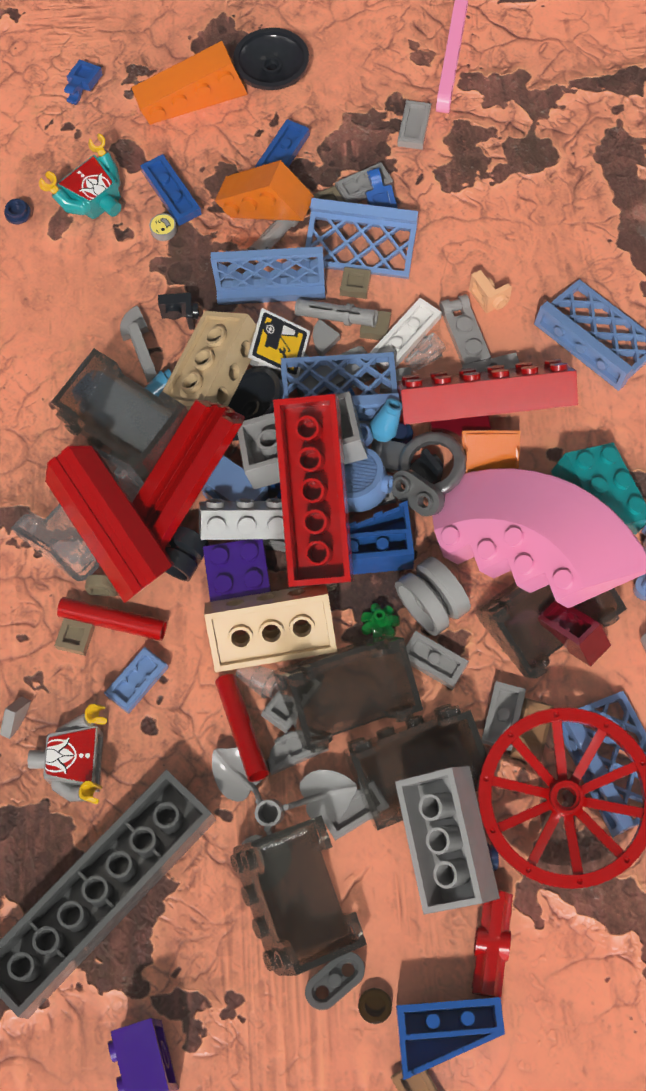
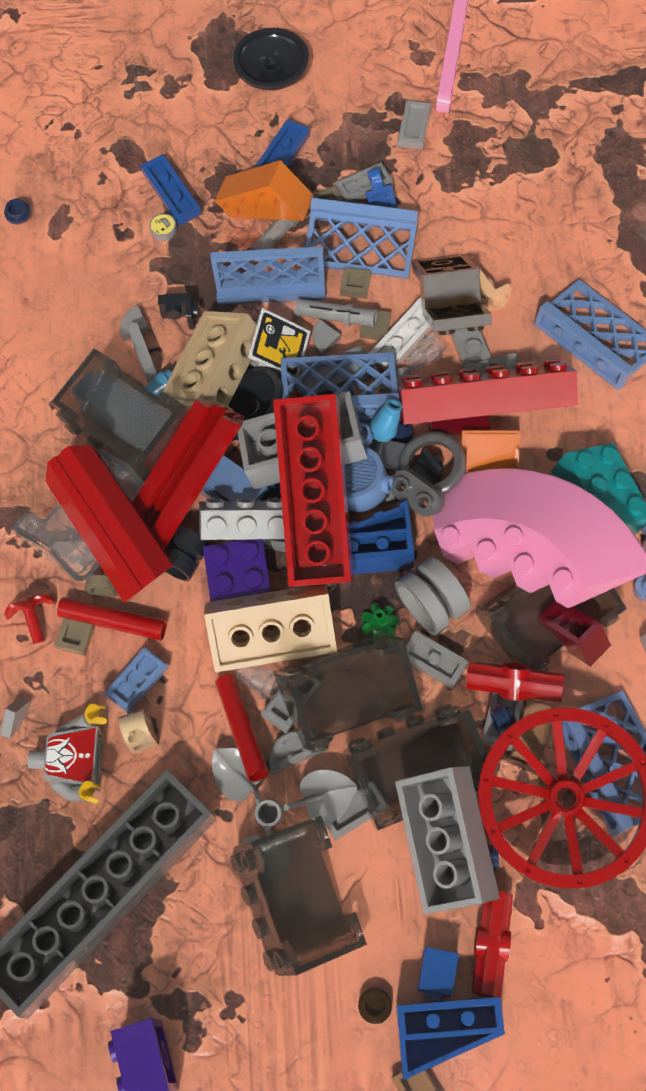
torso [39,133,122,219] -> none
blue plate [64,59,103,105] -> none
orange wedge [131,41,248,125] -> none
dark grey plate [305,952,365,1010] -> none
none -> red plant [4,594,56,645]
none -> tan leg [118,709,159,754]
none -> bracket [412,255,492,335]
none -> blue brick [417,947,459,1002]
none -> red piece [466,660,565,703]
none -> dark blue plate [490,703,516,734]

